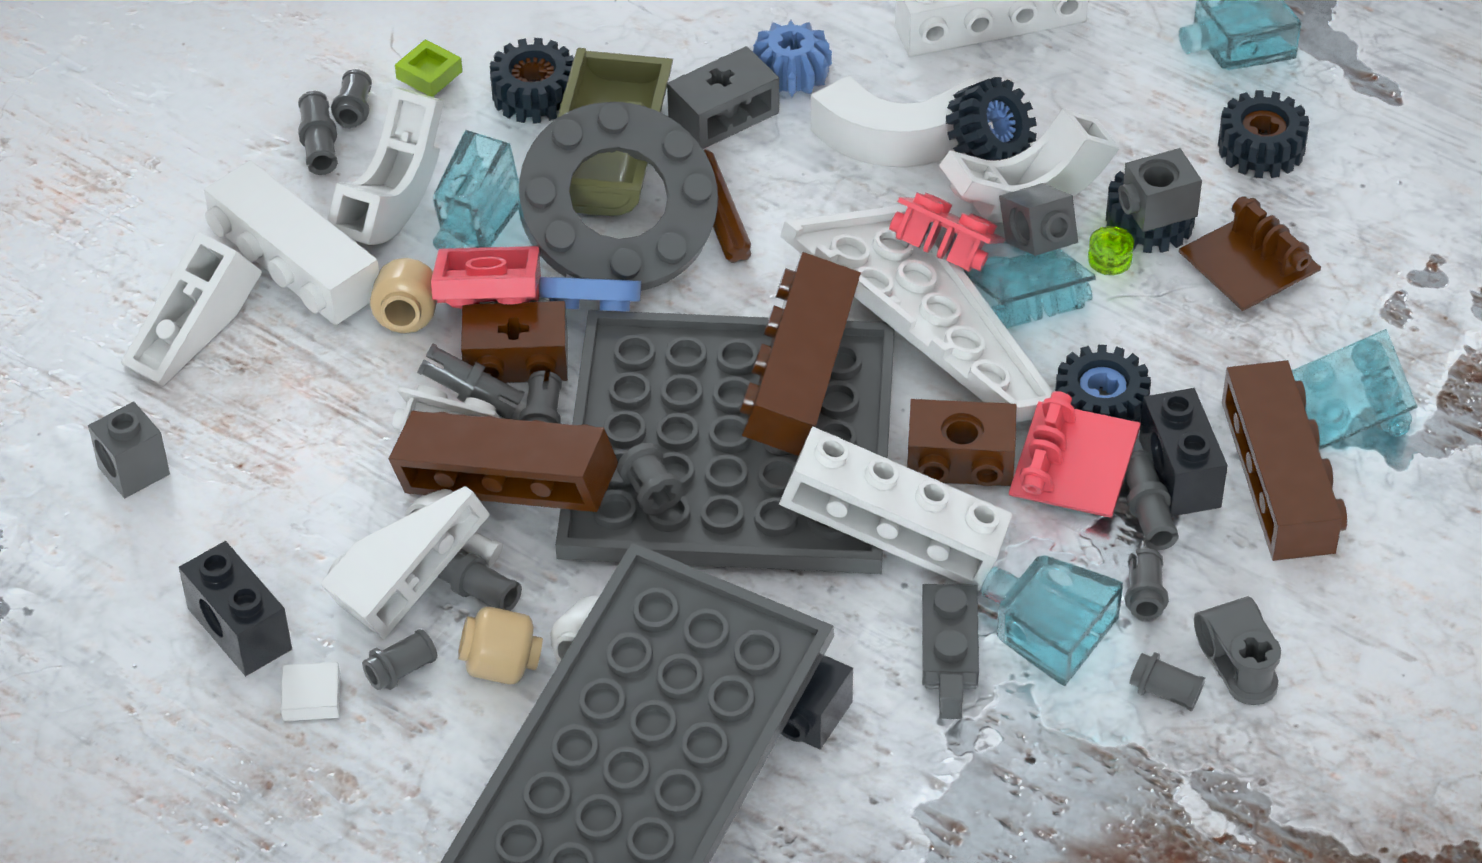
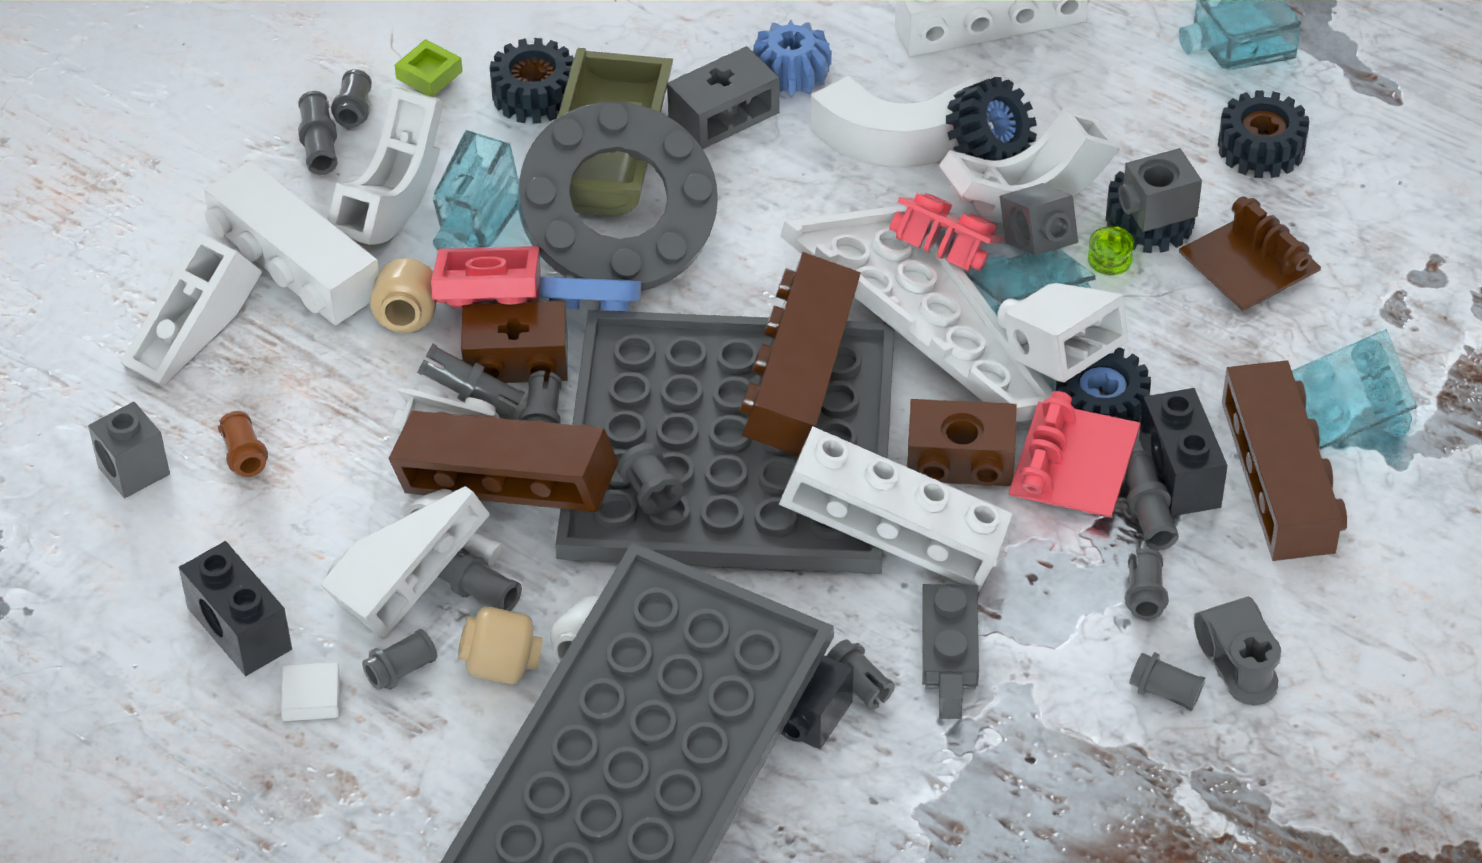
reddish brown axle [704,149,751,263] -> none
clear light blue torso [981,555,1123,686] -> none
none -> dark orange pin [218,411,268,477]
none -> dark grey pin [827,639,895,710]
none -> white torso [997,283,1129,383]

